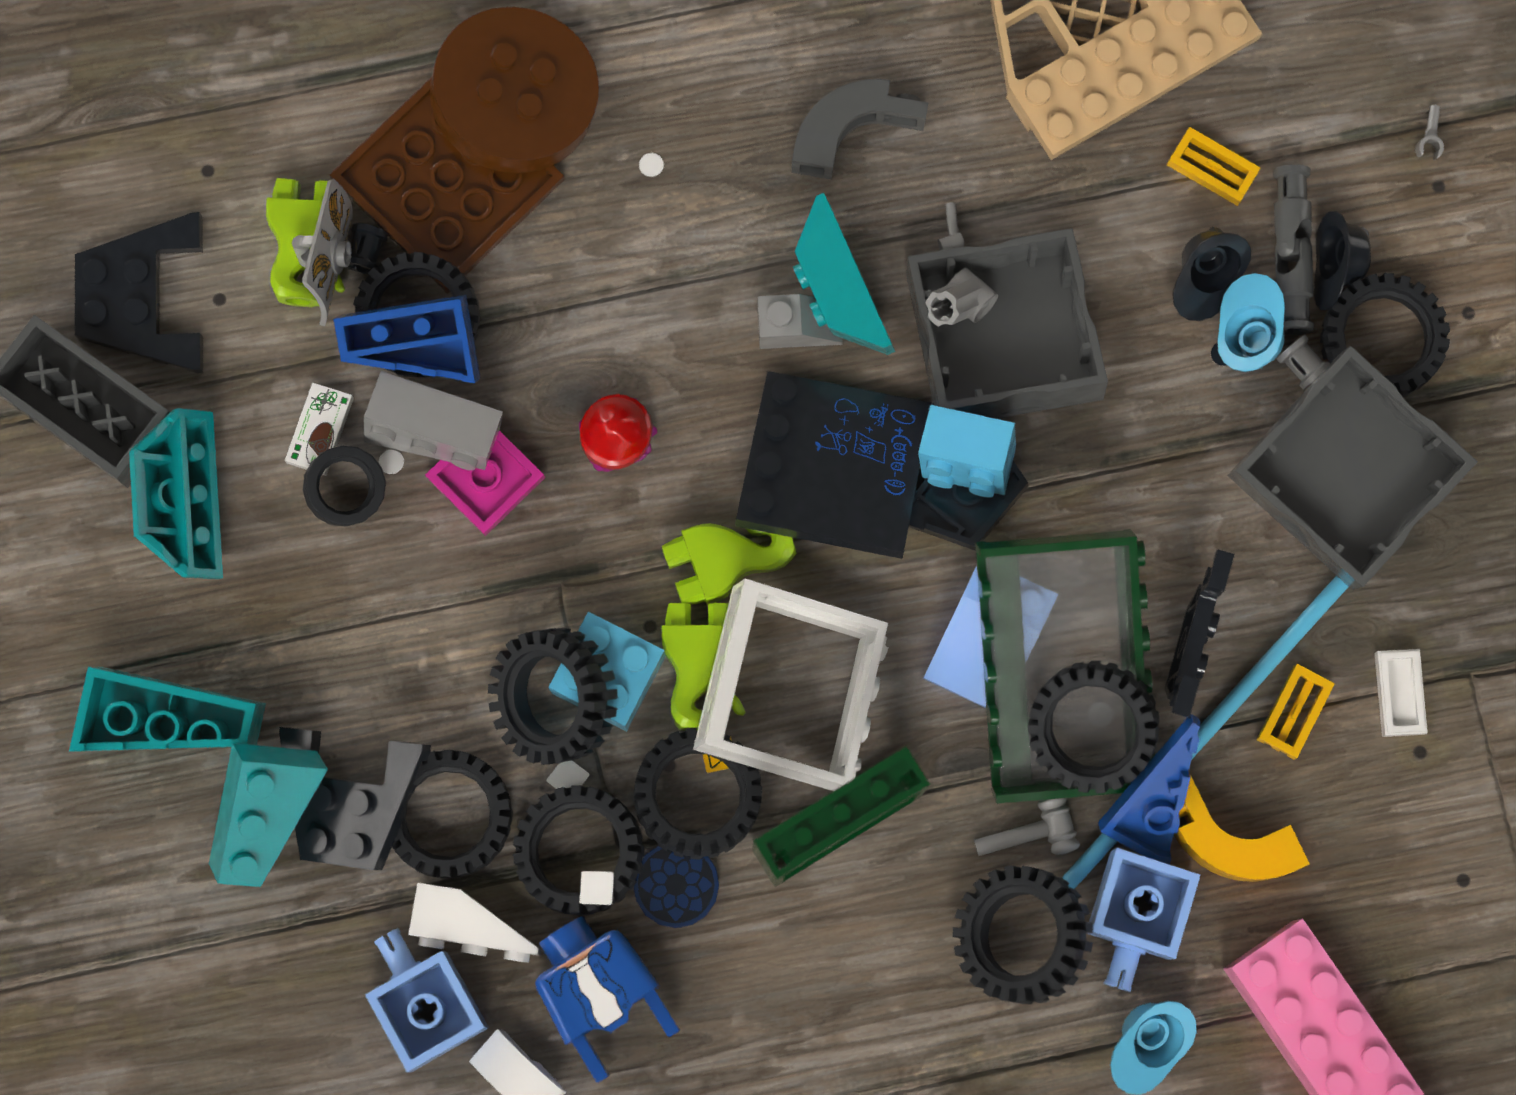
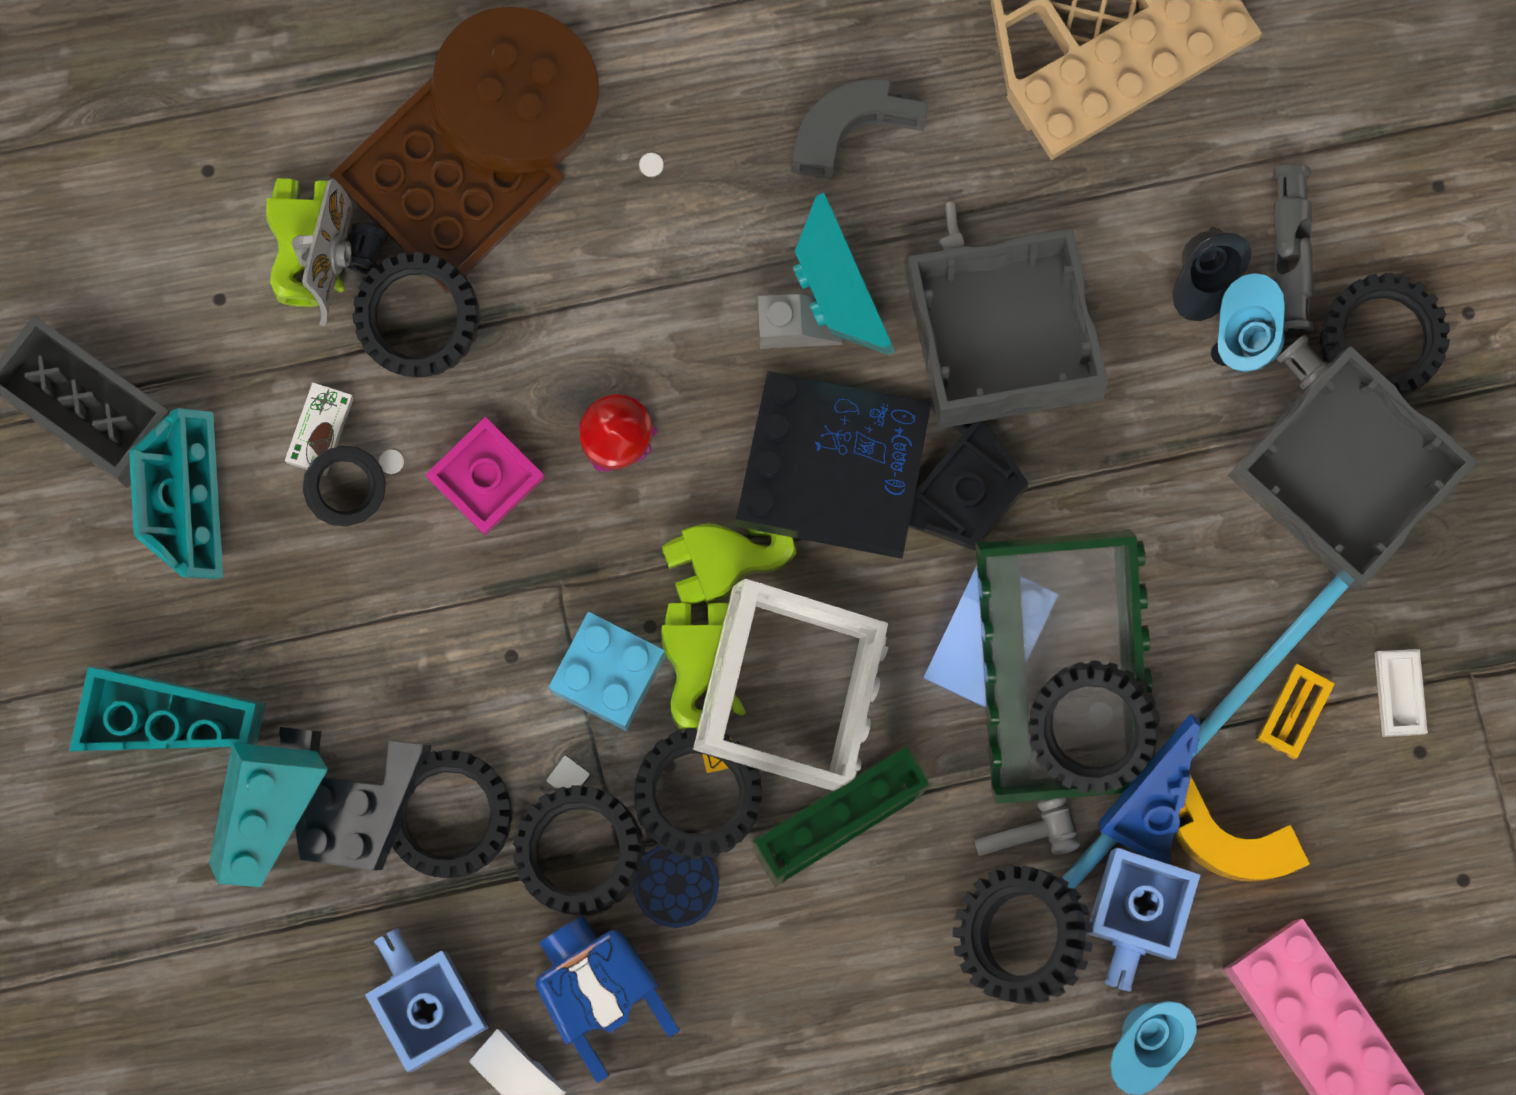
black wing [75,212,203,373] -> none
blue wedge [333,295,481,383] -> none
light grey wedge [364,371,503,470] -> none
white slope [408,883,541,963] -> none
black tyre [488,628,618,765] -> none
white sticker [580,871,614,905] -> none
medium azure brick [918,405,1016,498] -> none
light grey piece [925,268,998,327] -> none
black wing [1165,549,1235,718] -> none
yellow tile [1167,127,1261,206] -> none
black piece [1314,211,1371,310] -> none
light grey hand [1415,105,1444,160] -> none

